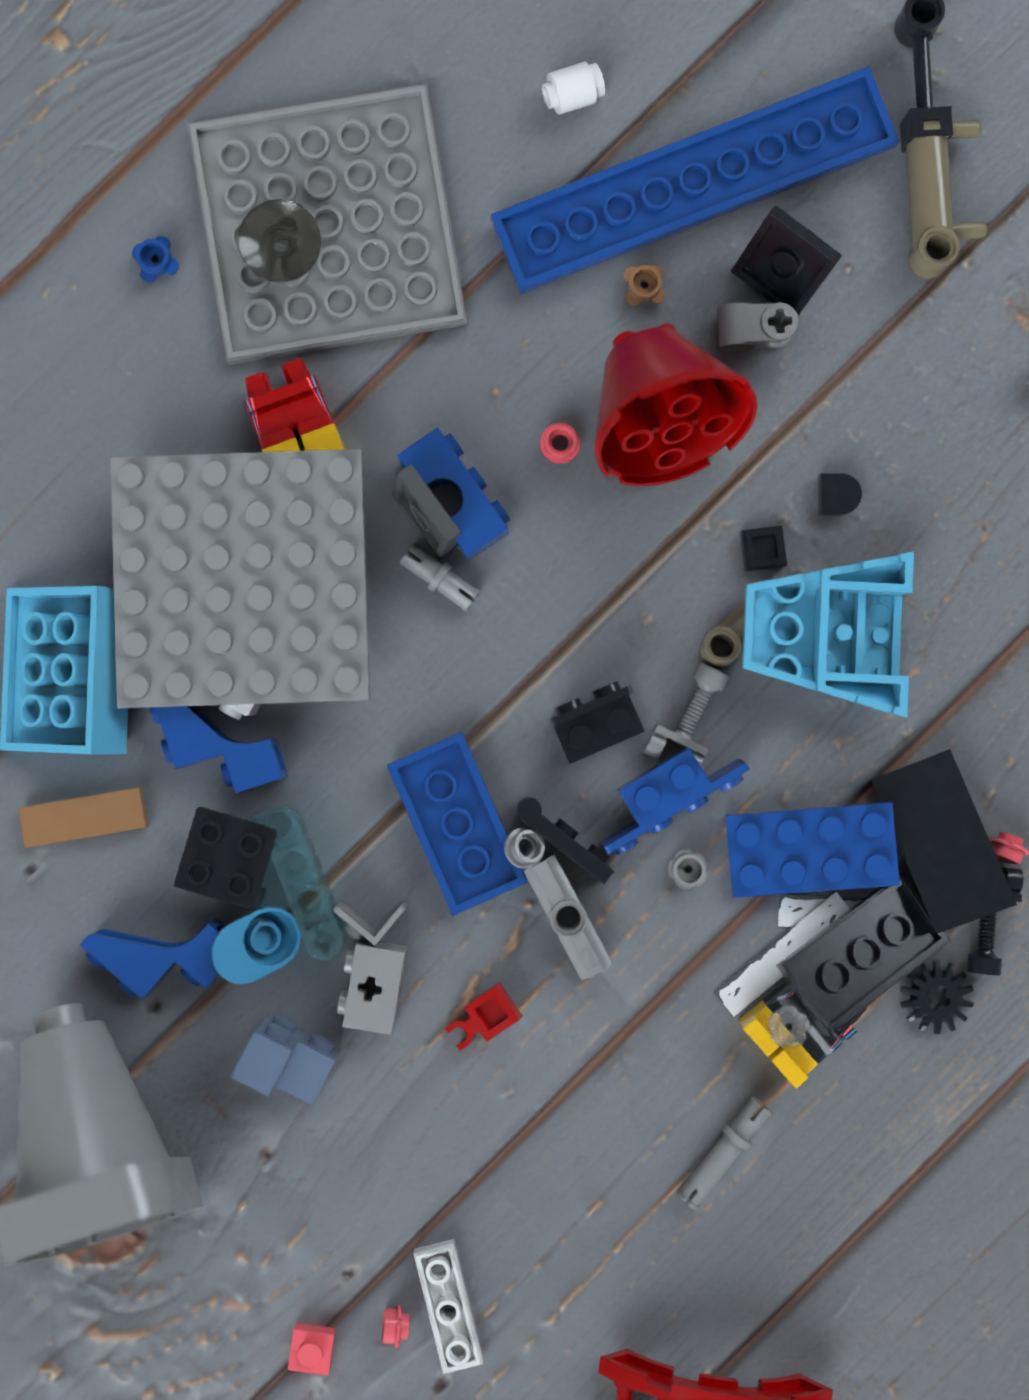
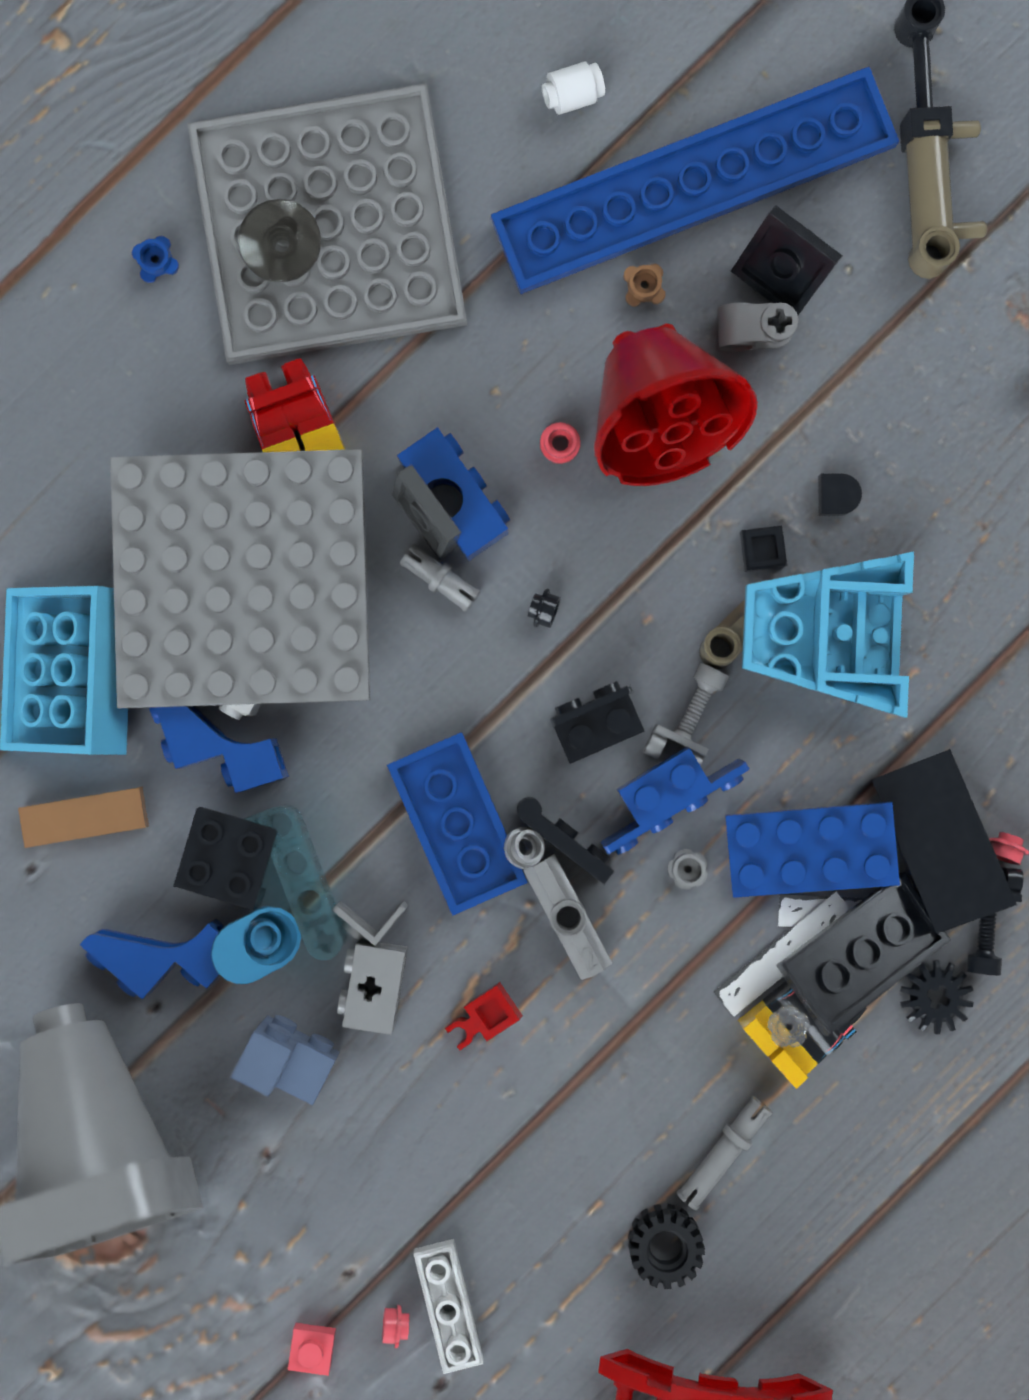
none -> black plate [528,589,560,628]
none -> black tyre [628,1204,705,1289]

